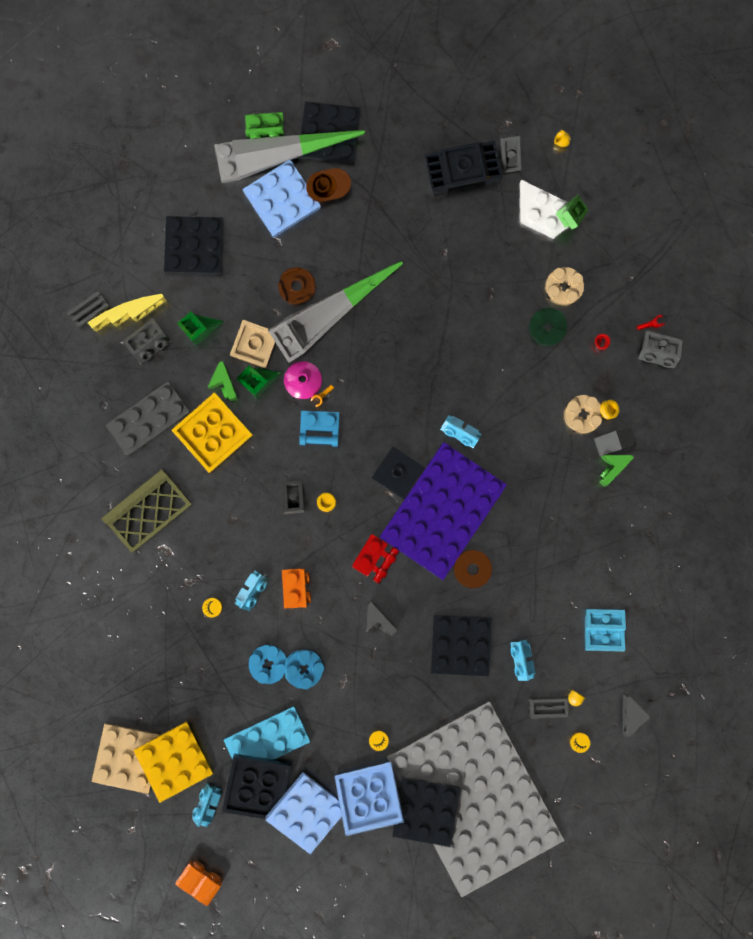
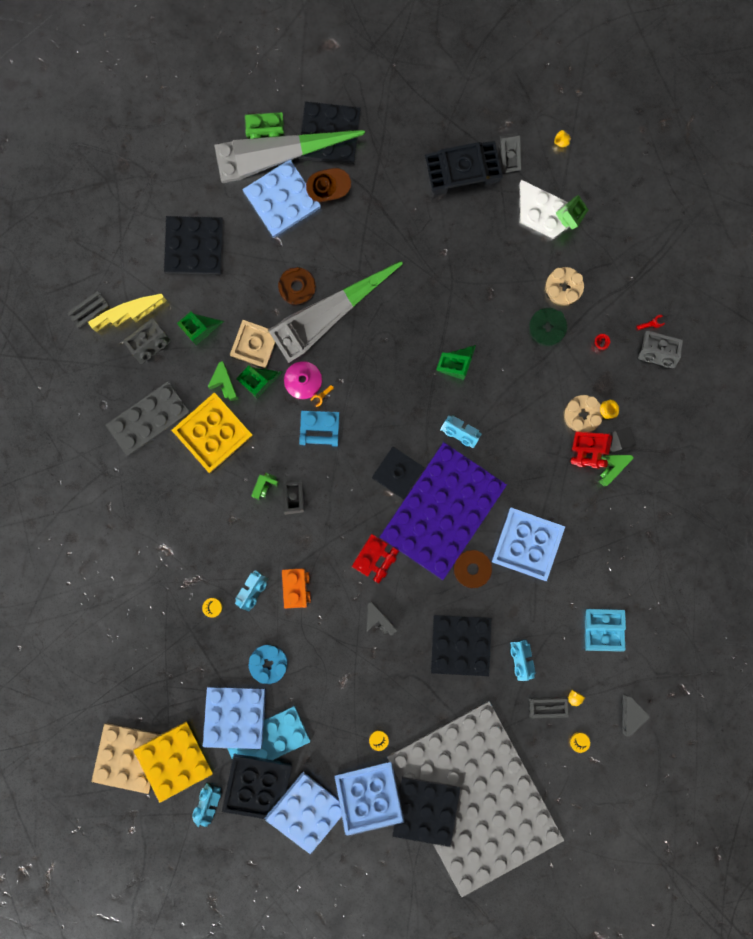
olive fence [101,468,192,553] -> none
orange brick [175,860,223,906] -> none
dark azure plate [284,649,324,689] -> none
yellow tile [317,493,336,512] -> none
none -> light blue plate [203,687,266,749]
none -> bright green bracket [251,473,279,500]
none -> green slope [436,345,476,380]
none -> light blue plate [491,508,565,581]
none -> red plate [571,432,612,469]

